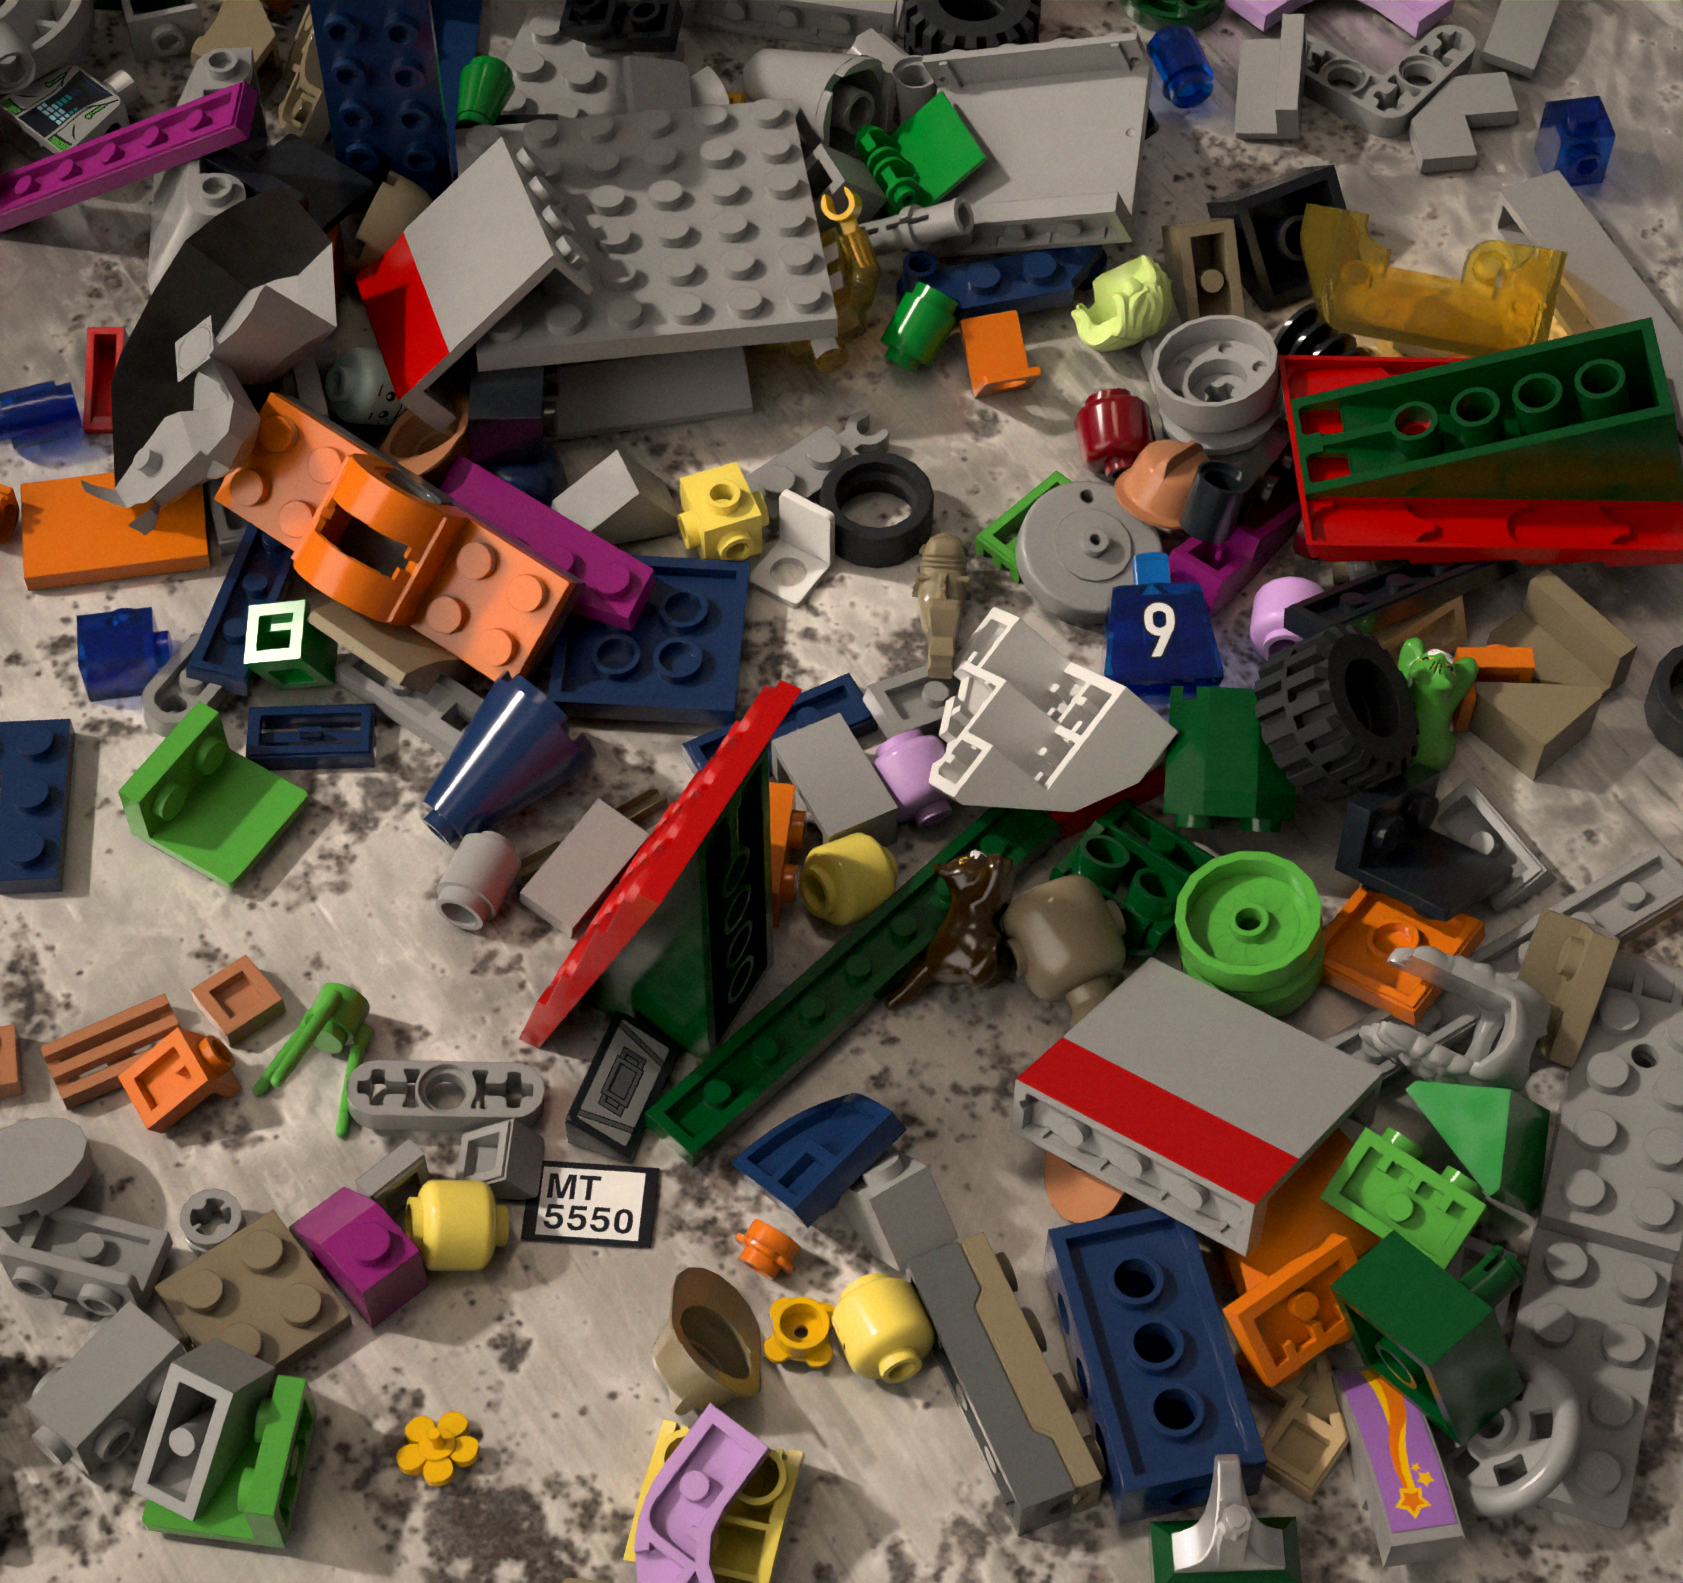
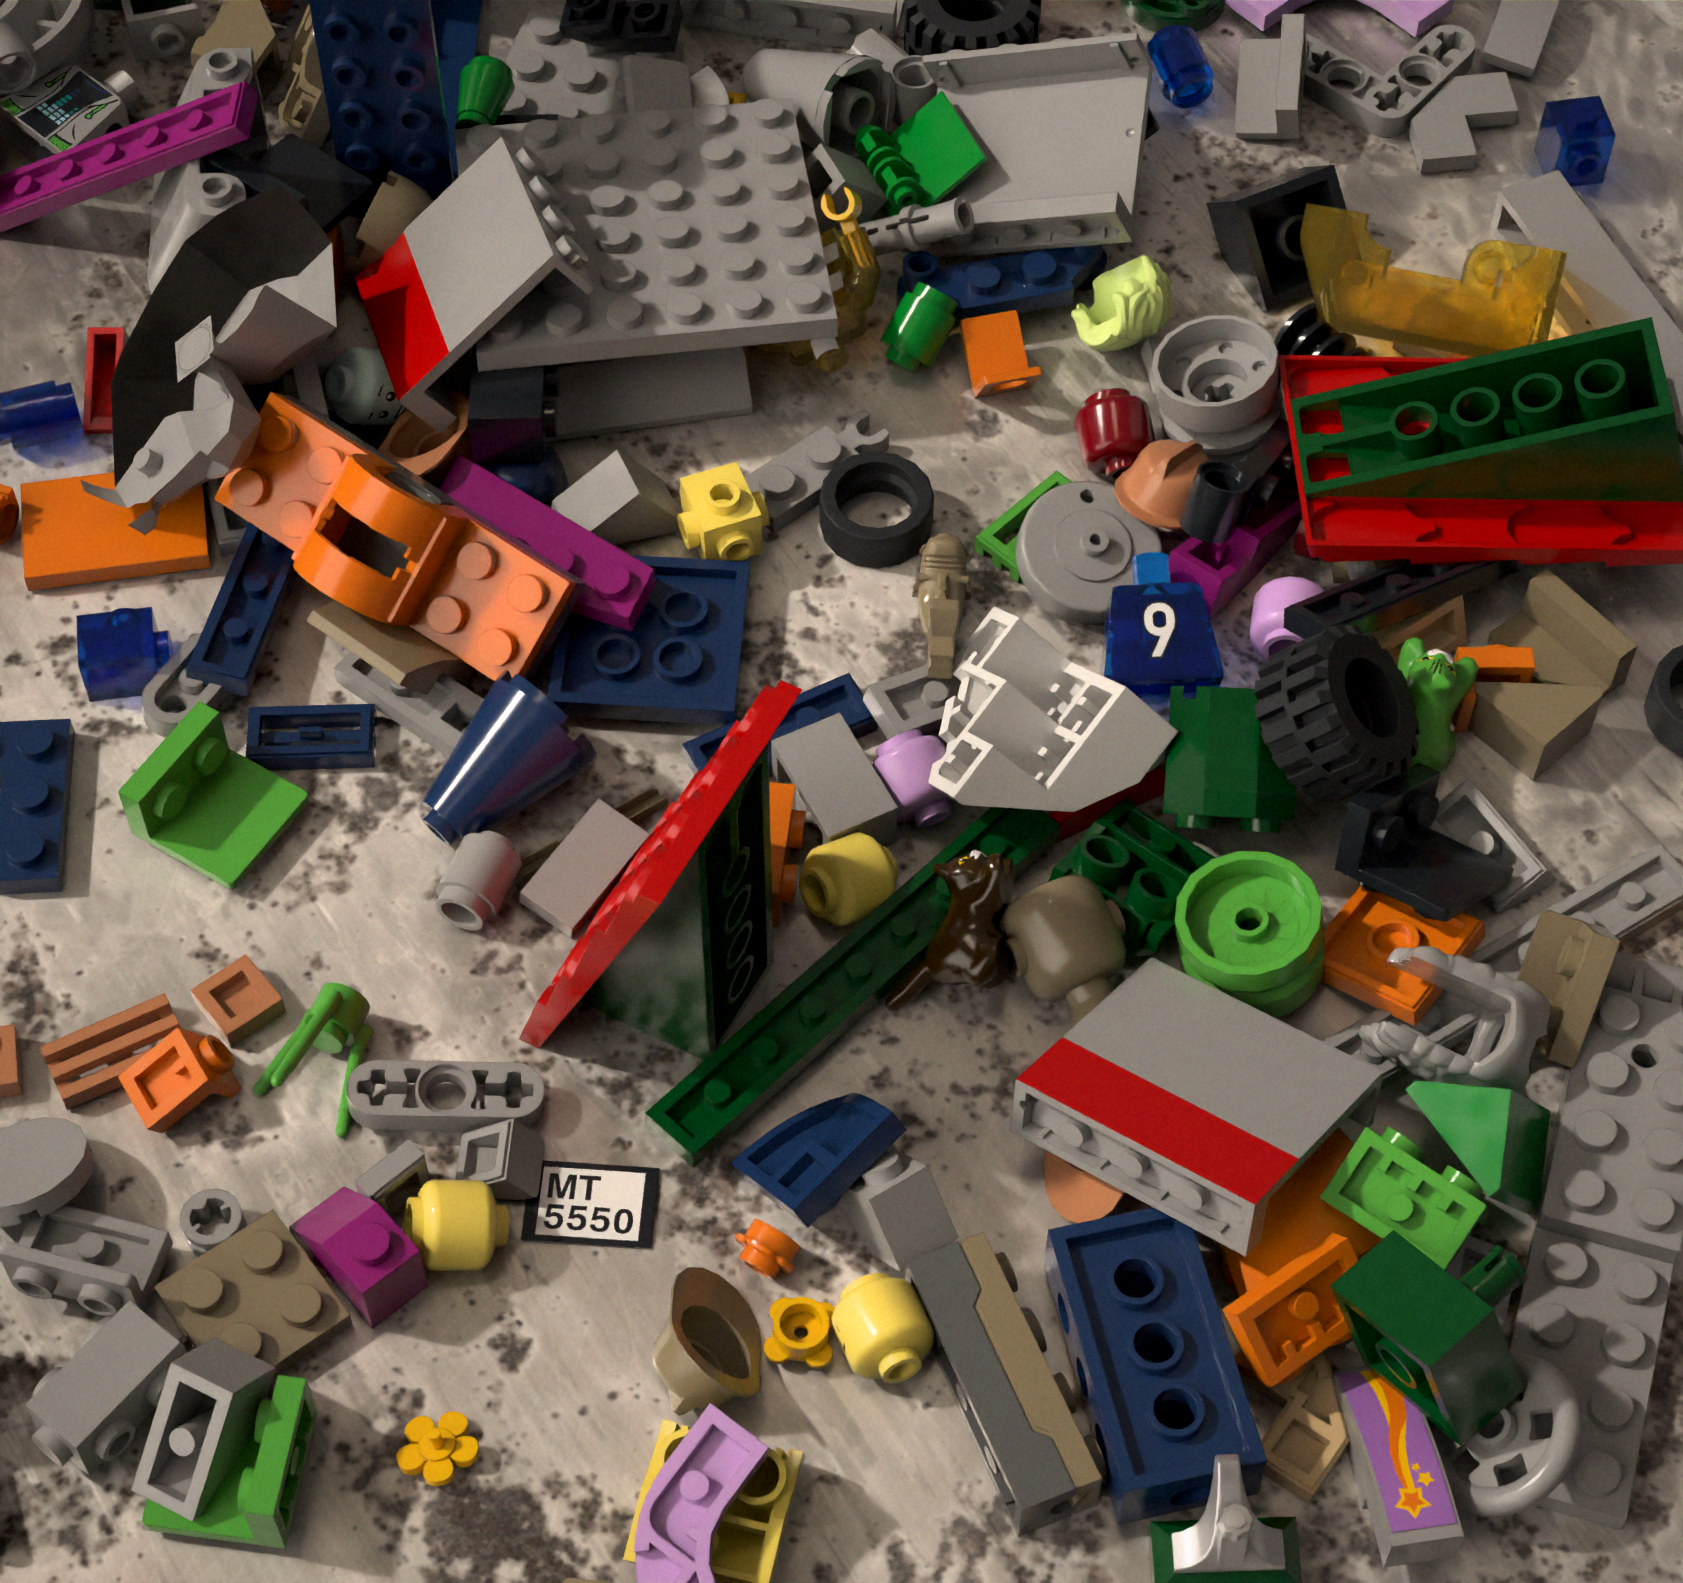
green brick [244,600,338,690] -> none
slope [565,1011,681,1164] -> none
white bracket [750,489,835,609] -> none
dark tan slope [1161,218,1245,324] -> none

